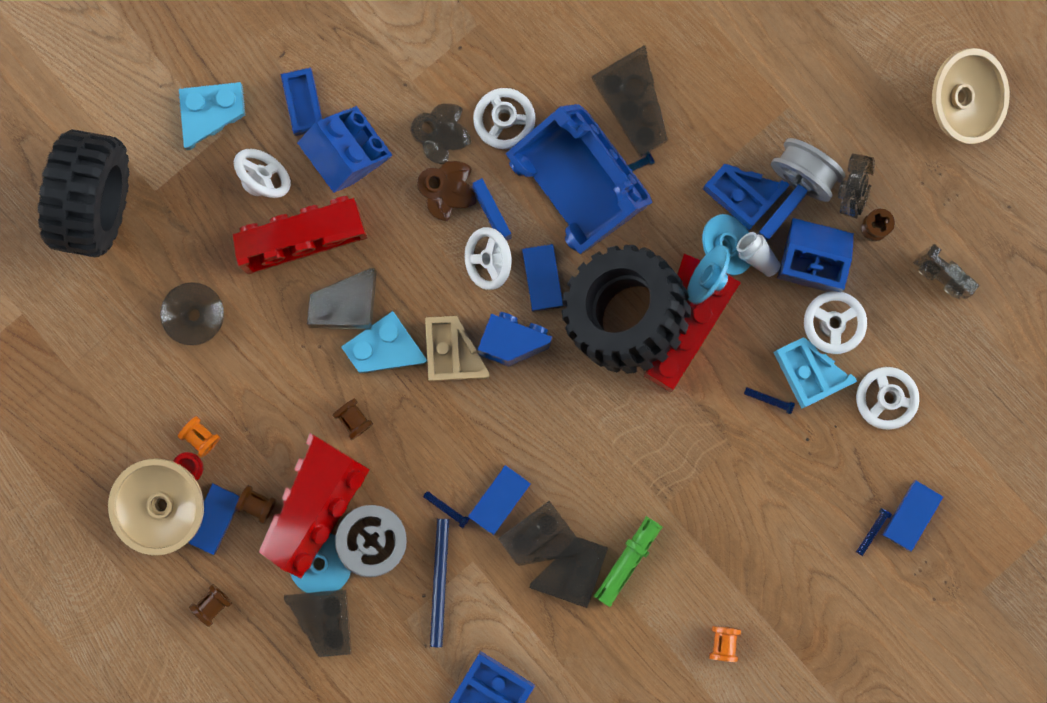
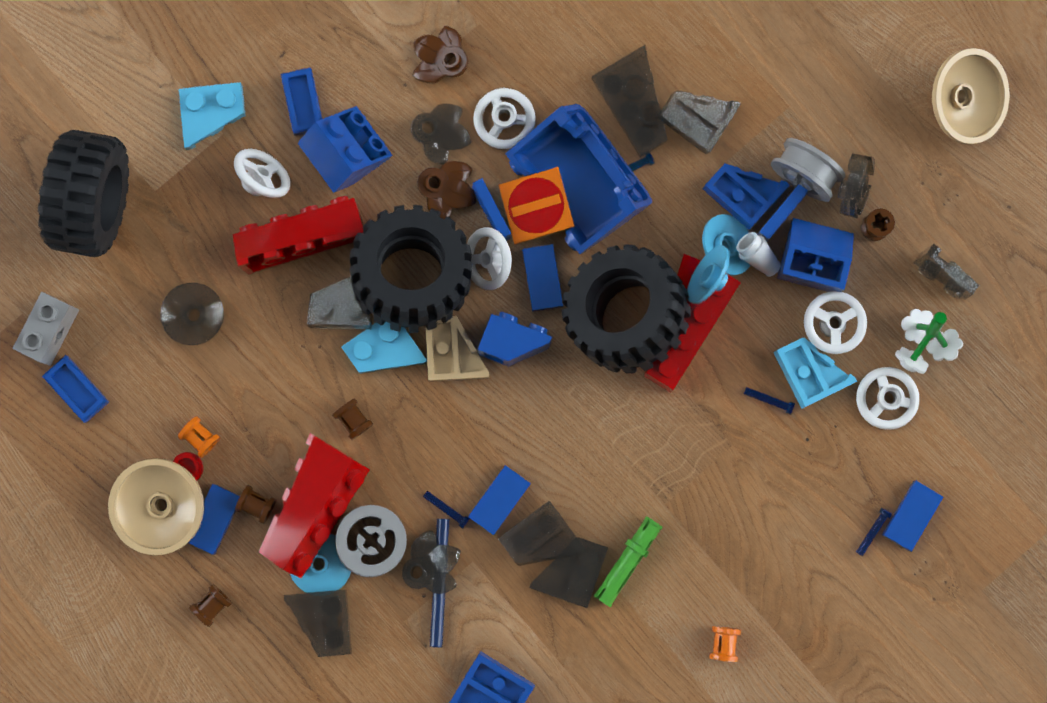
none -> light grey brick [12,292,79,366]
none -> blue tile [42,355,109,423]
none -> black tyre [350,205,472,333]
none -> clear smoke plate [402,531,461,594]
none -> reddish brown plate [413,26,468,83]
none -> piece [498,167,575,245]
none -> clear smoke wing [657,90,741,154]
none -> white plant [895,309,963,374]

